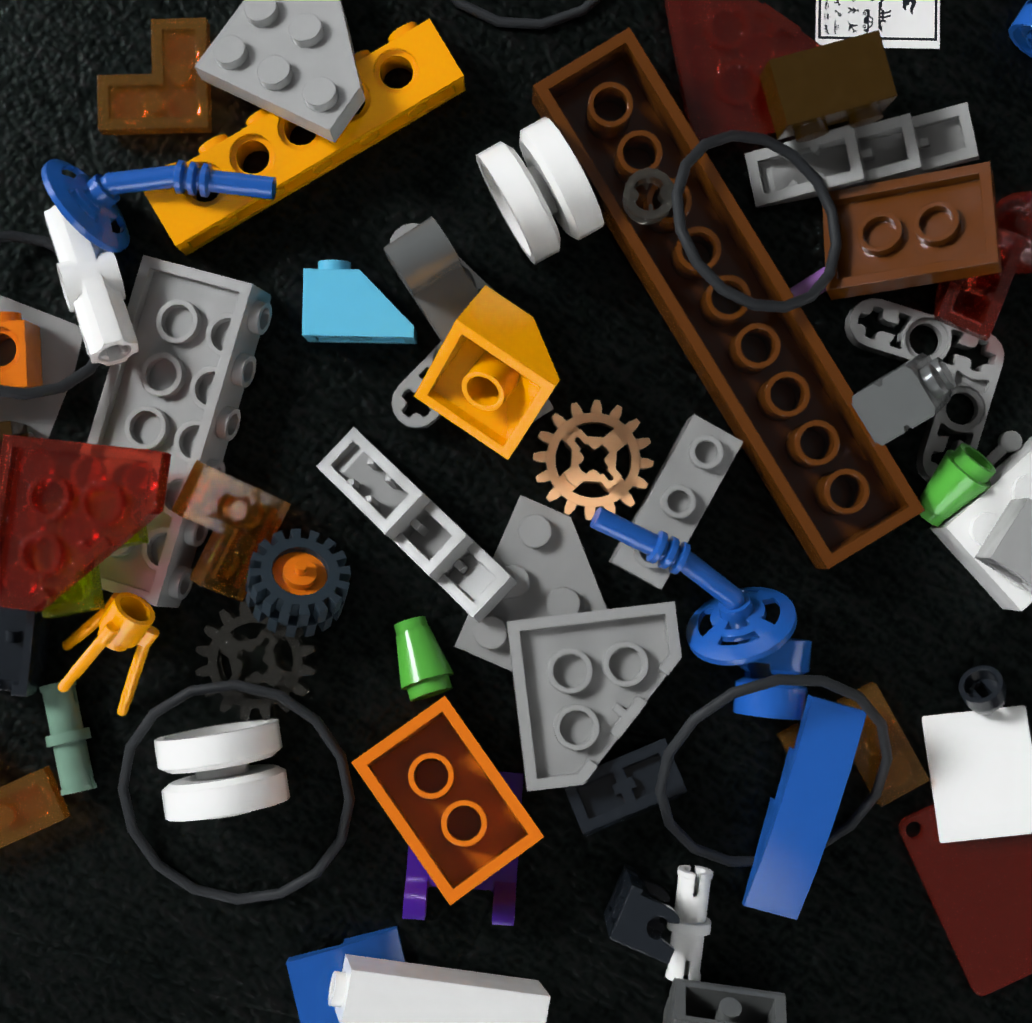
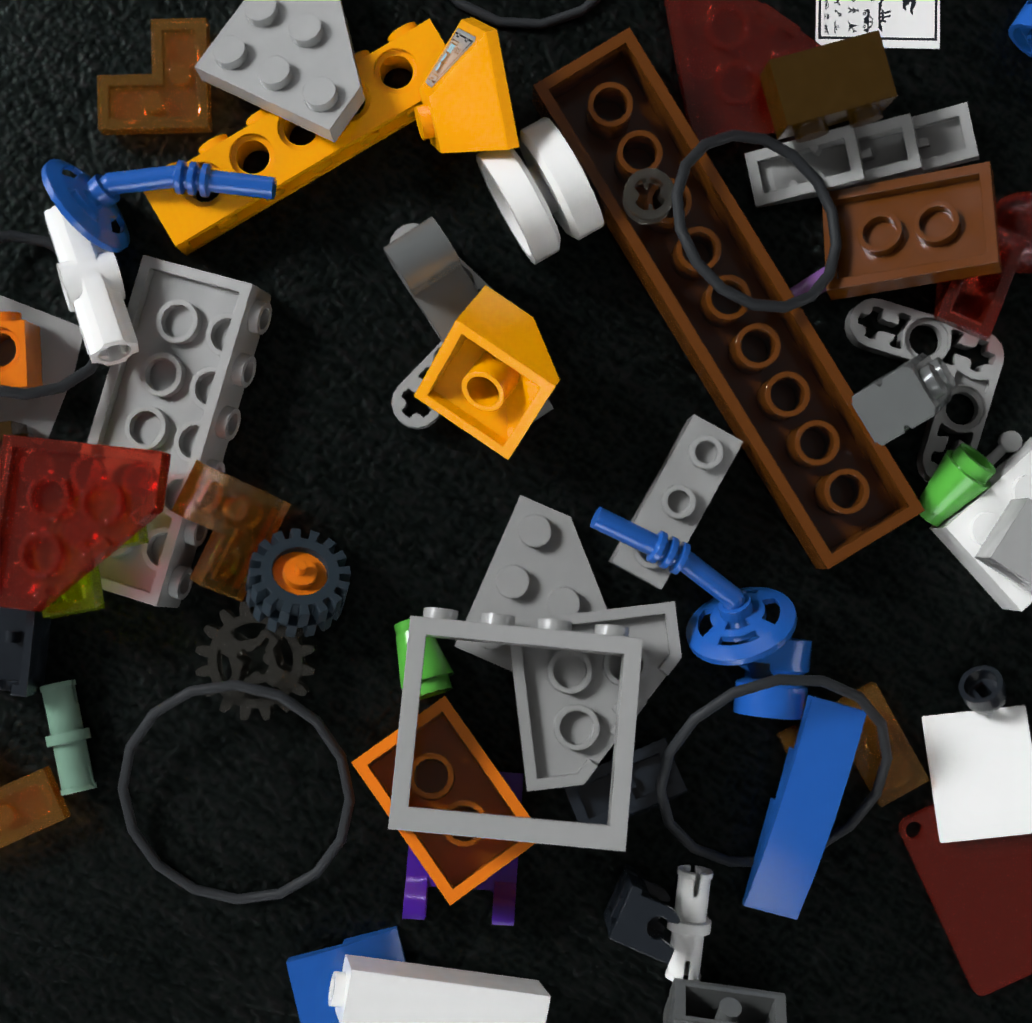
light orange plant [58,592,160,716] -> none
white wheel [154,718,290,822] -> none
medium azure slope [302,260,417,344] -> none
light grey slope [316,427,518,623] -> none
light nougat gear [533,400,654,520] -> none
none -> light grey window [388,607,643,852]
none -> light orange slope [414,17,519,153]

